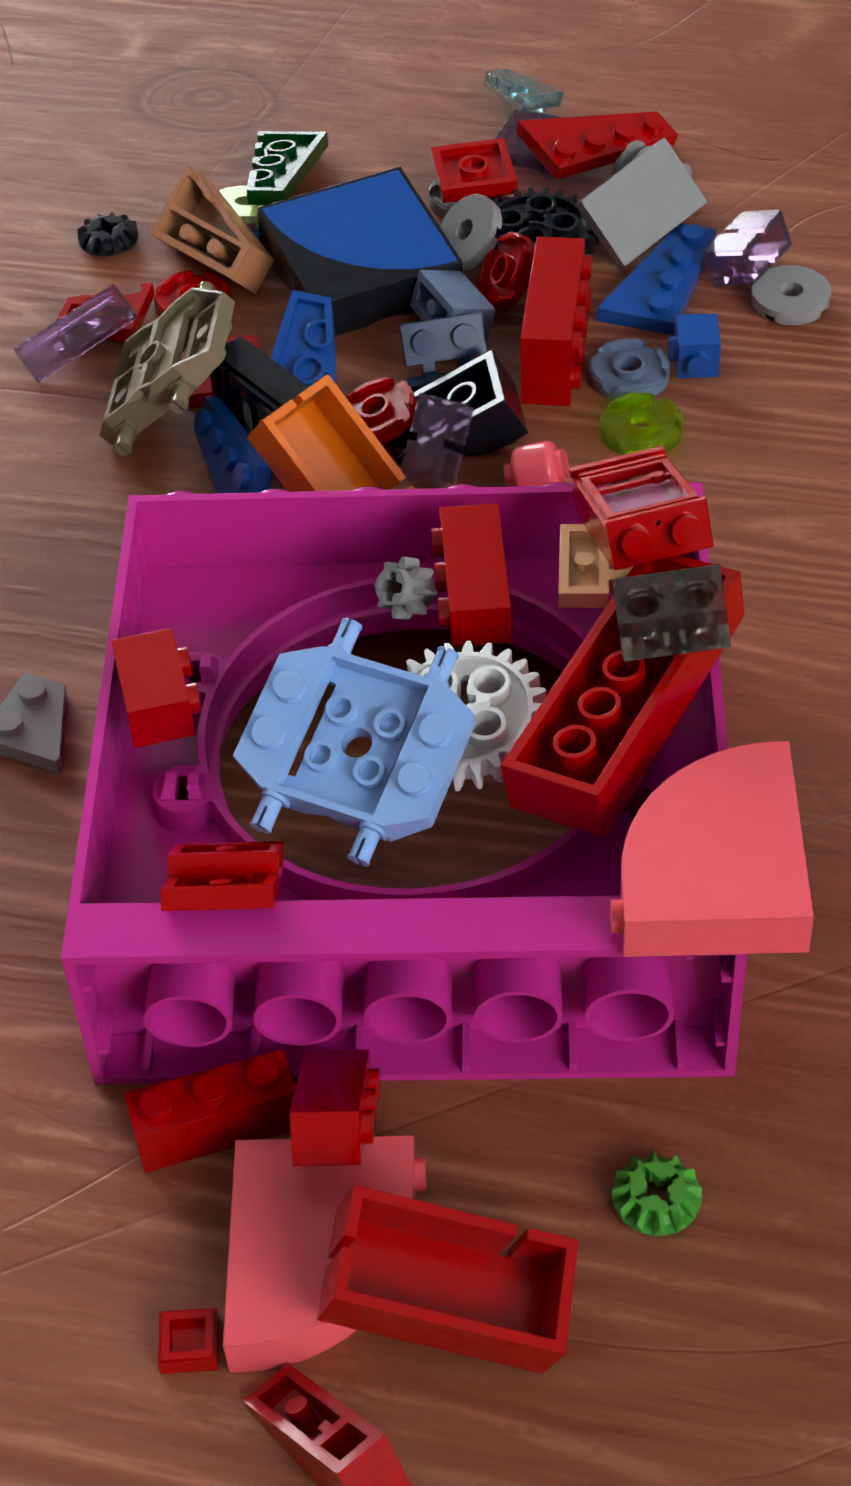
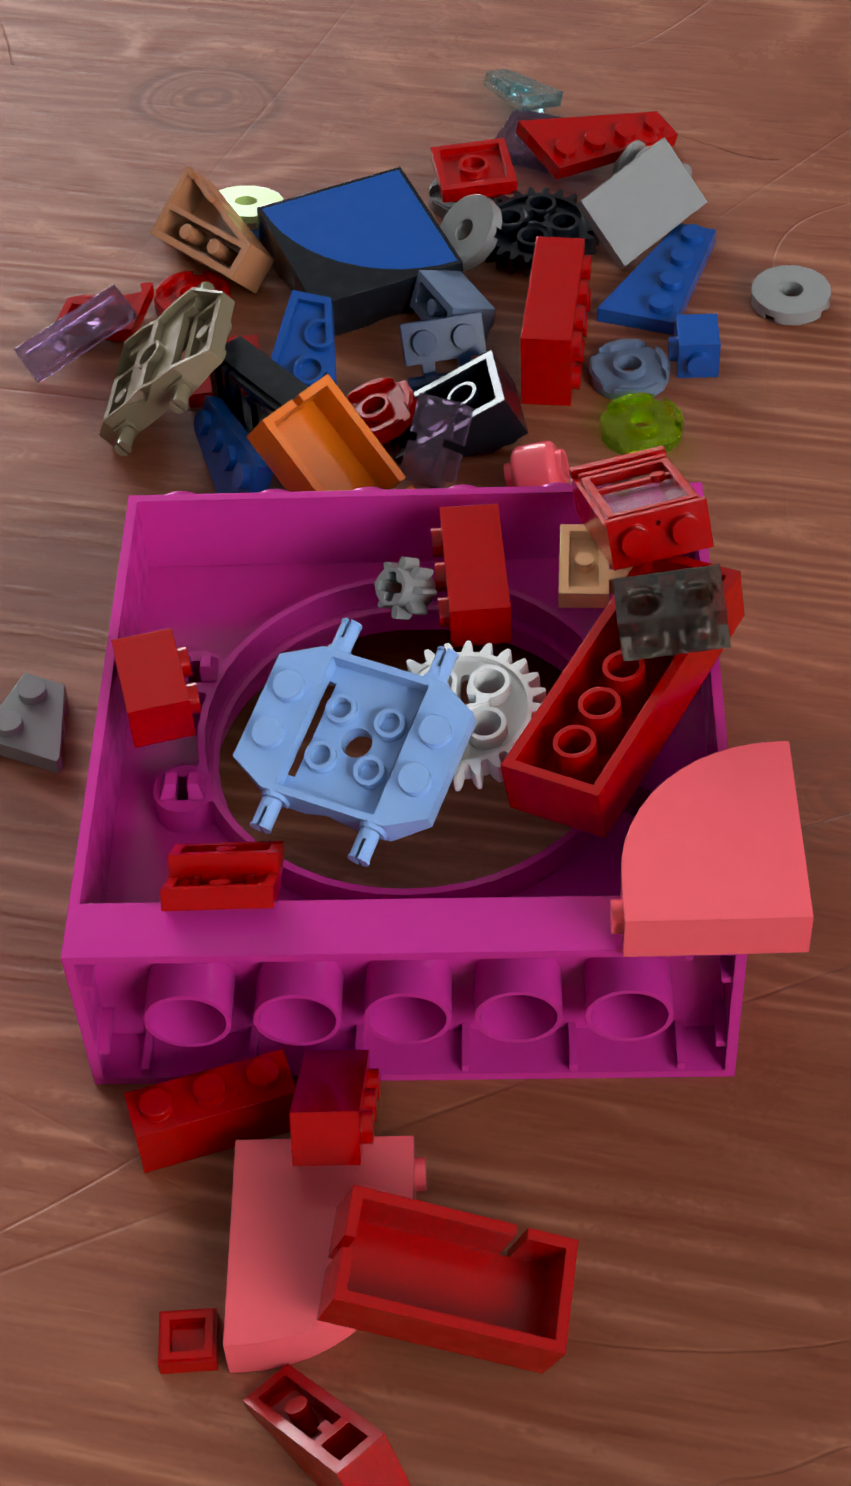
black gear [77,212,139,256] -> none
dark green wing [246,131,329,206] -> none
red tile [478,231,534,312] -> none
bright green gear [612,1150,702,1236] -> none
clear purple piece [702,210,792,287] -> none

